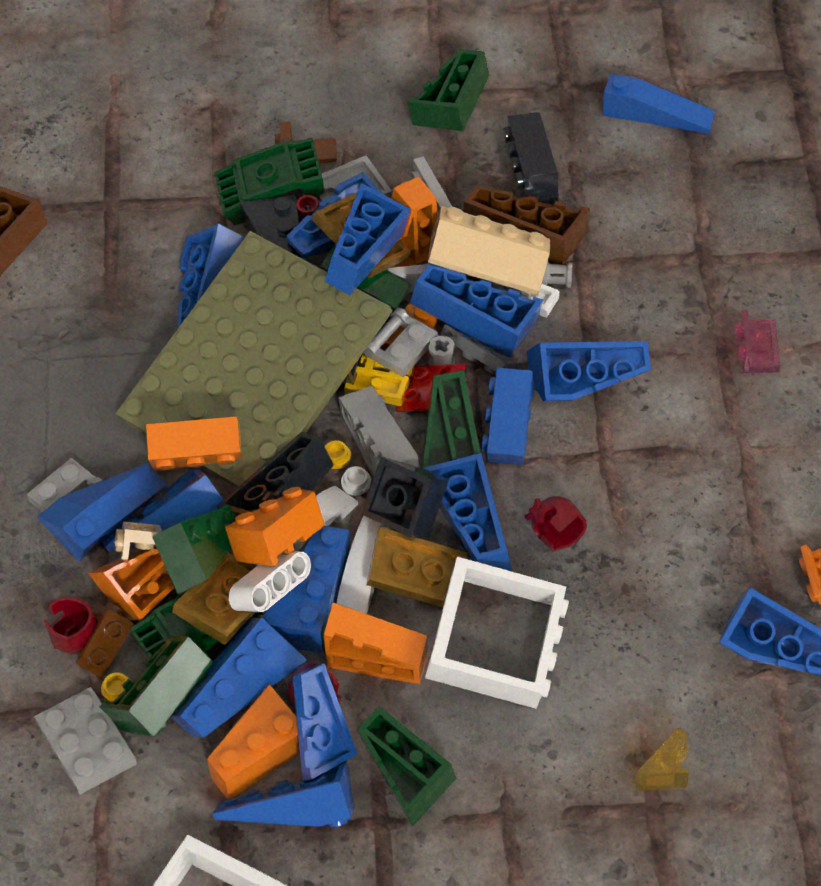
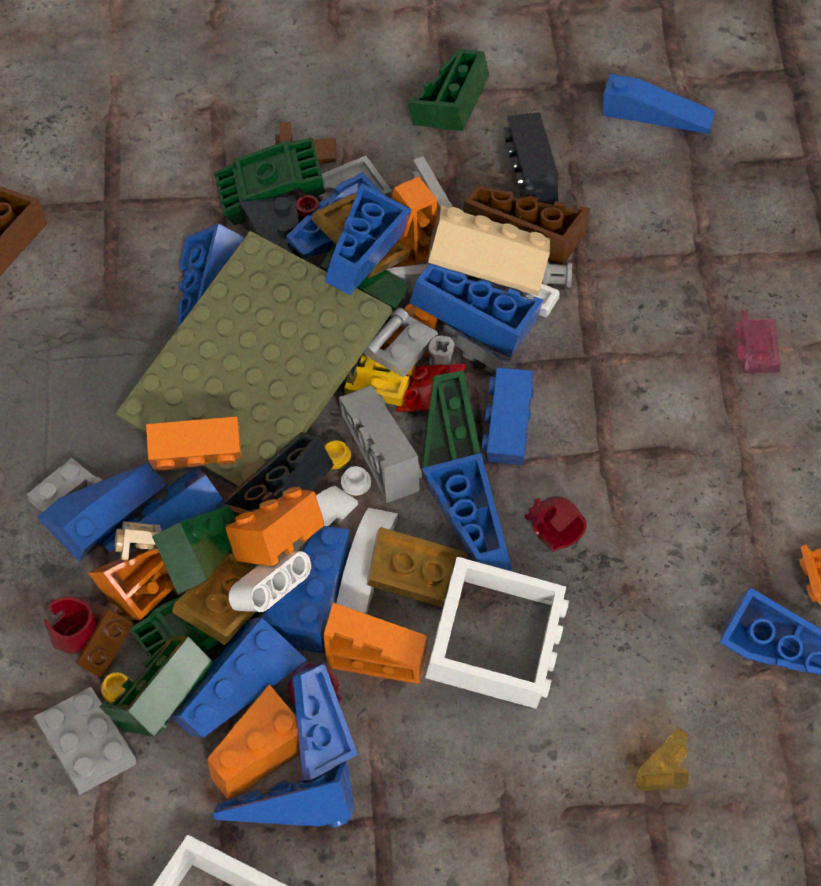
dark green wedge [357,706,457,826] -> none
black slope [361,457,449,538] -> none
blue wedge [527,341,651,402] -> none

